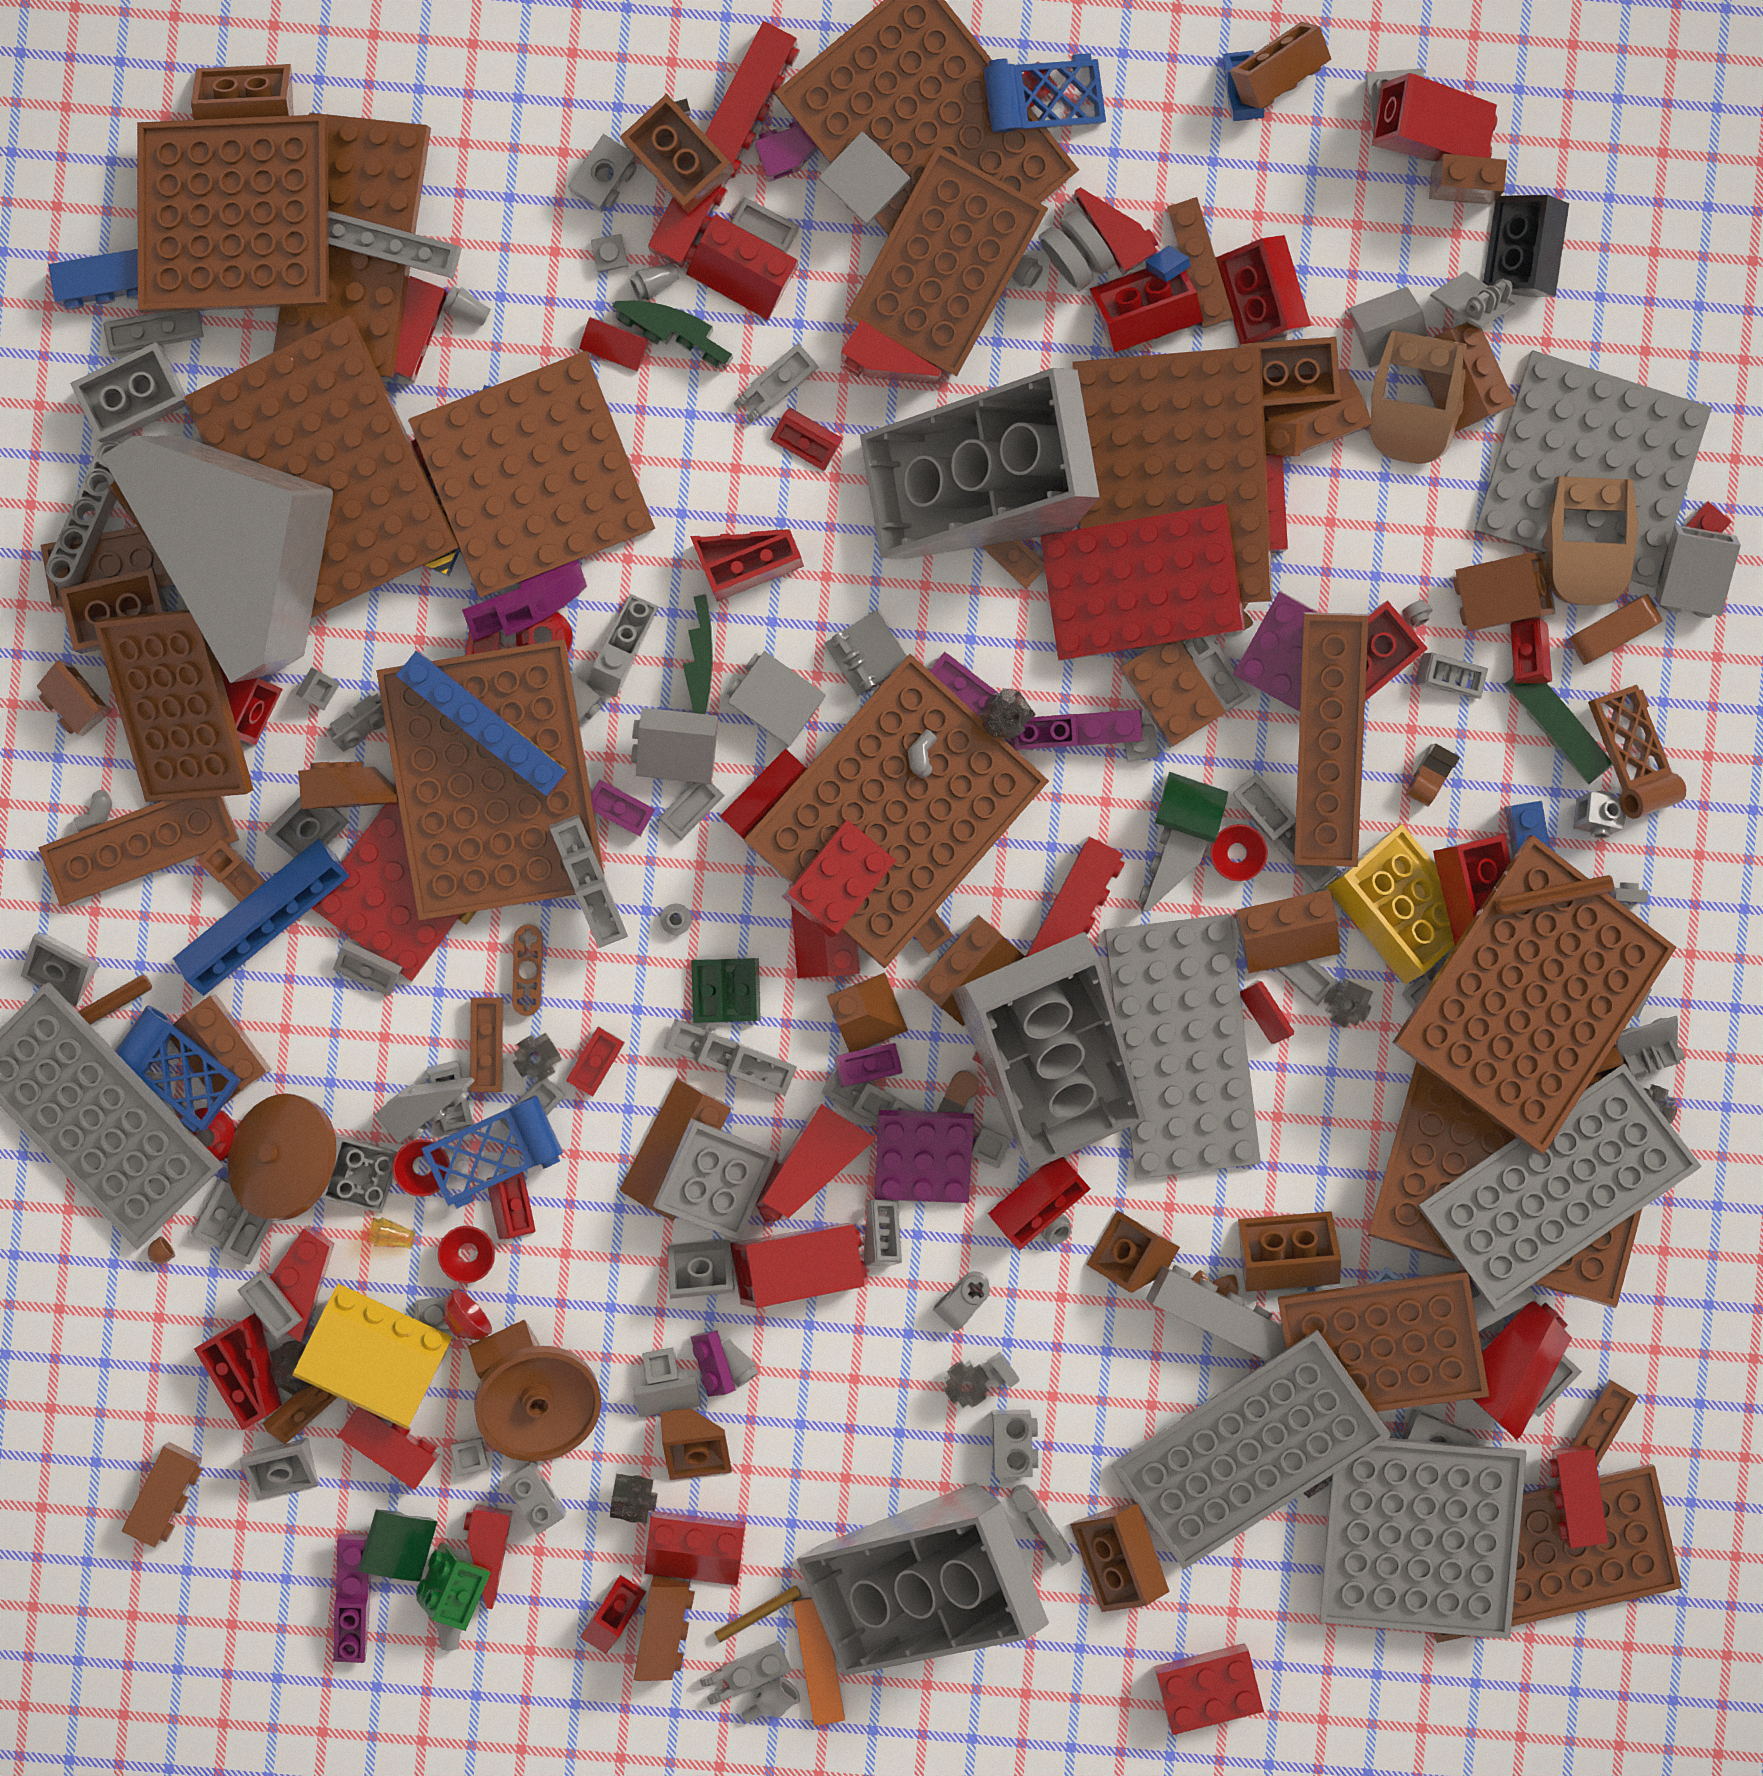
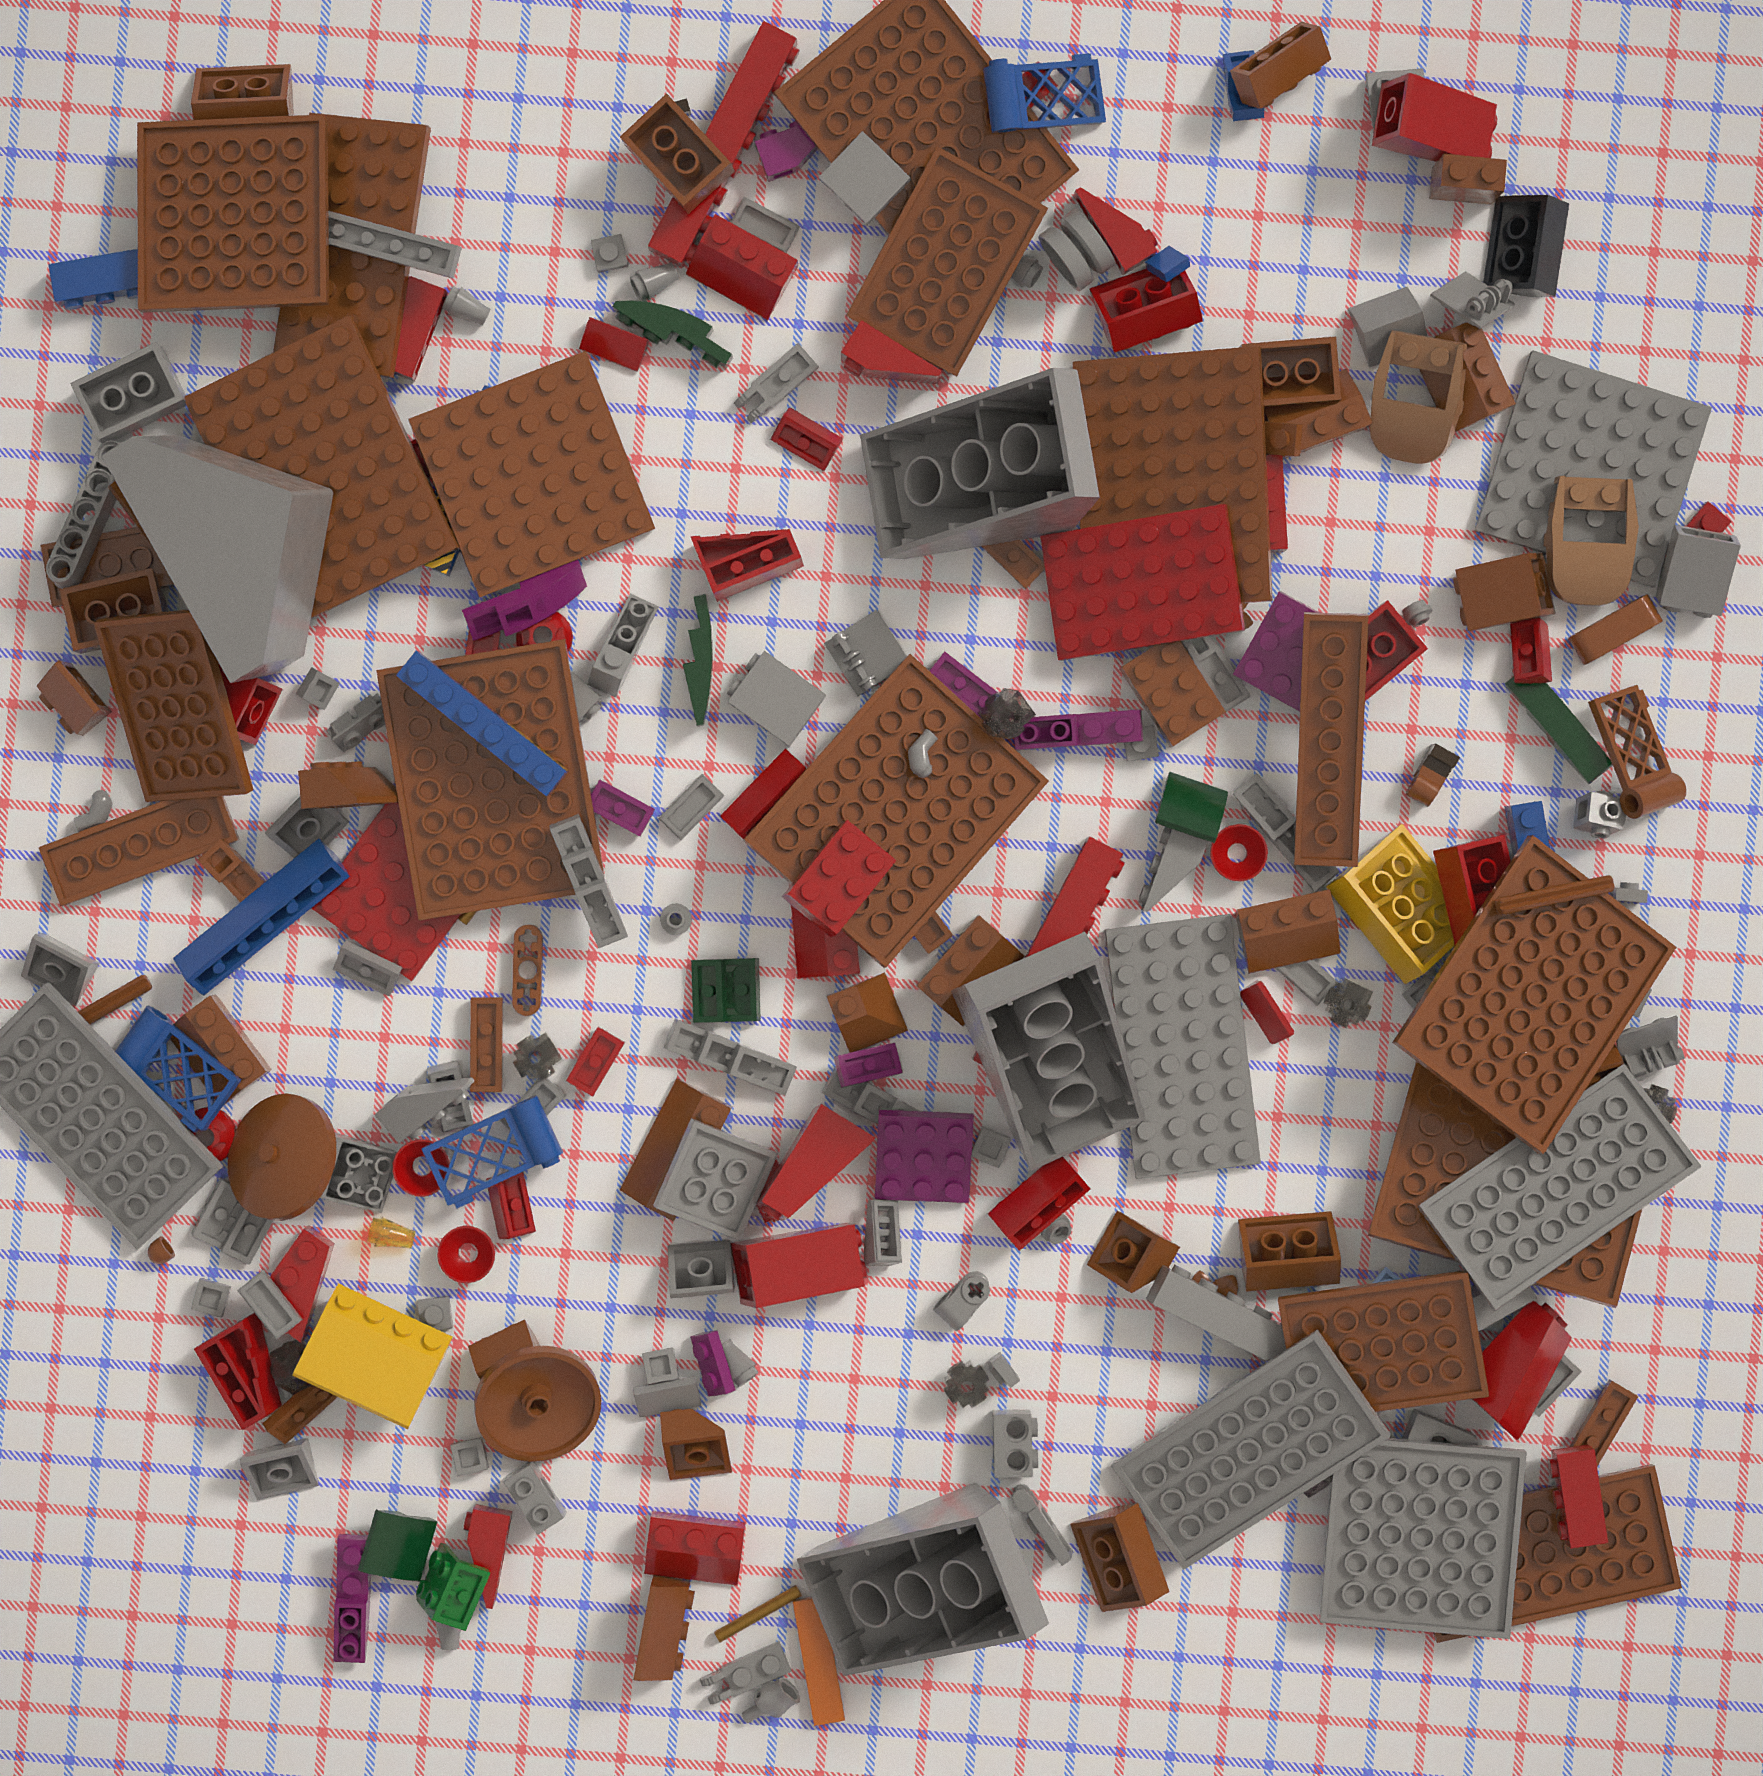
light grey tile [103,310,204,355] -> none
dark orange brick [121,1442,203,1548] -> none
red brick [337,1406,440,1490] -> none
red piece [443,1289,492,1340] -> none
light grey brick [568,133,637,213] -> none
red slope [580,1575,646,1654] -> none
clear smoke brick [609,1473,658,1523] -> none
light grey brick [631,708,718,784] -> none
dark orange leg [937,1070,979,1113] -> none
red brick [1154,1643,1264,1735] -> none
dark orange plate [1167,197,1234,328] -> none
red slope [1216,235,1311,345] -> none
light grey slope [1416,652,1488,699] -> none
none -> light grey plate [191,1278,232,1318]

